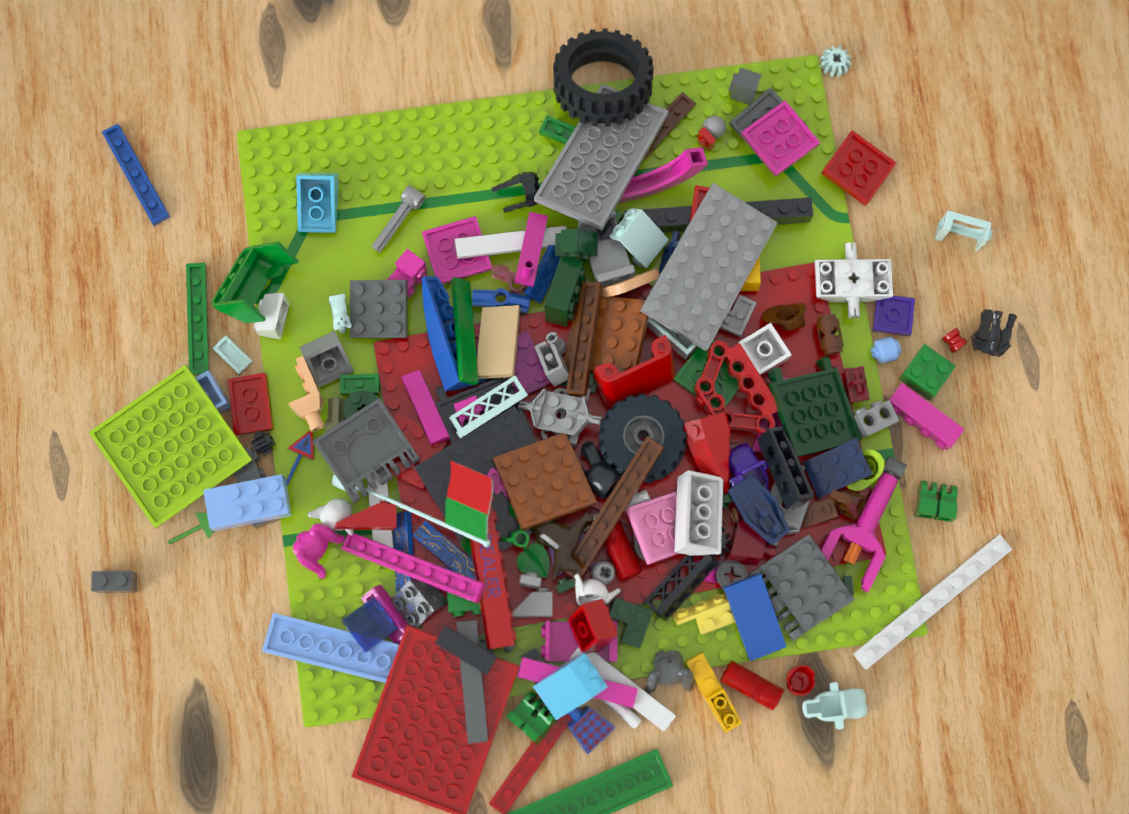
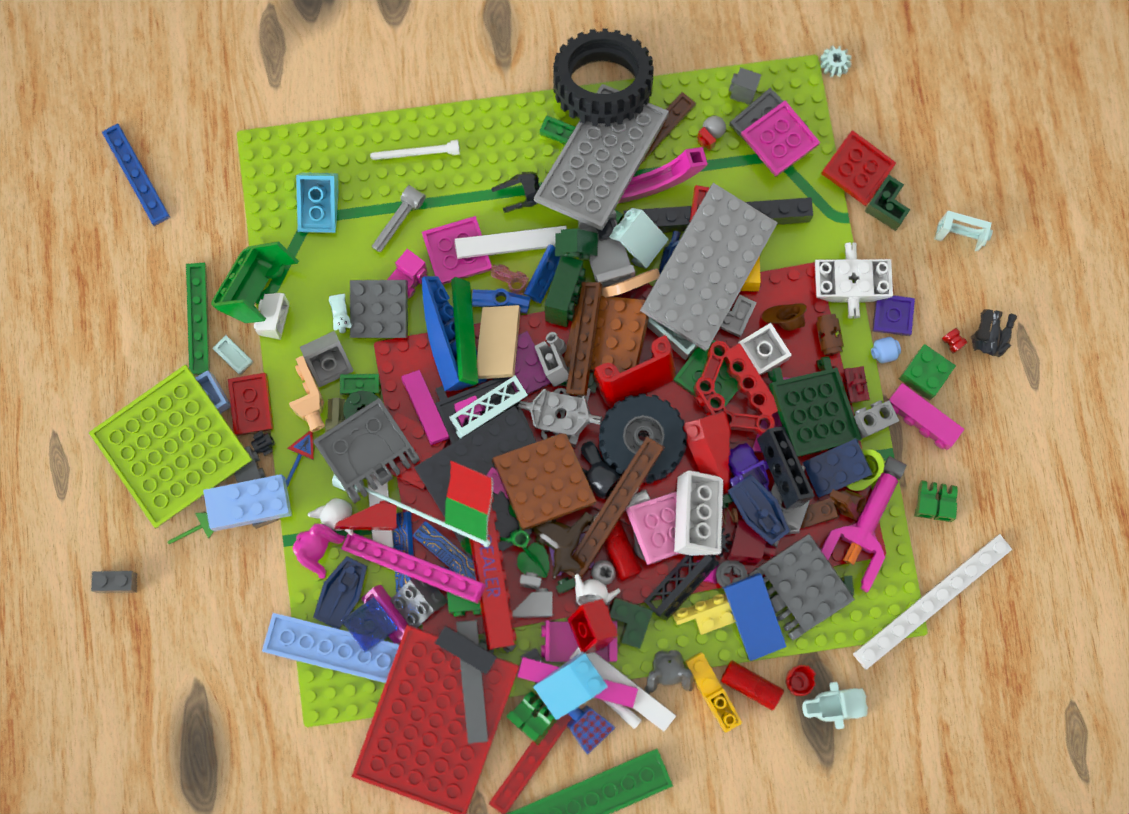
dark pink piece [514,212,548,287] -> none
none -> dark blue piece [313,556,368,629]
none -> white piece [370,140,460,160]
none -> dark green brick [865,174,911,231]

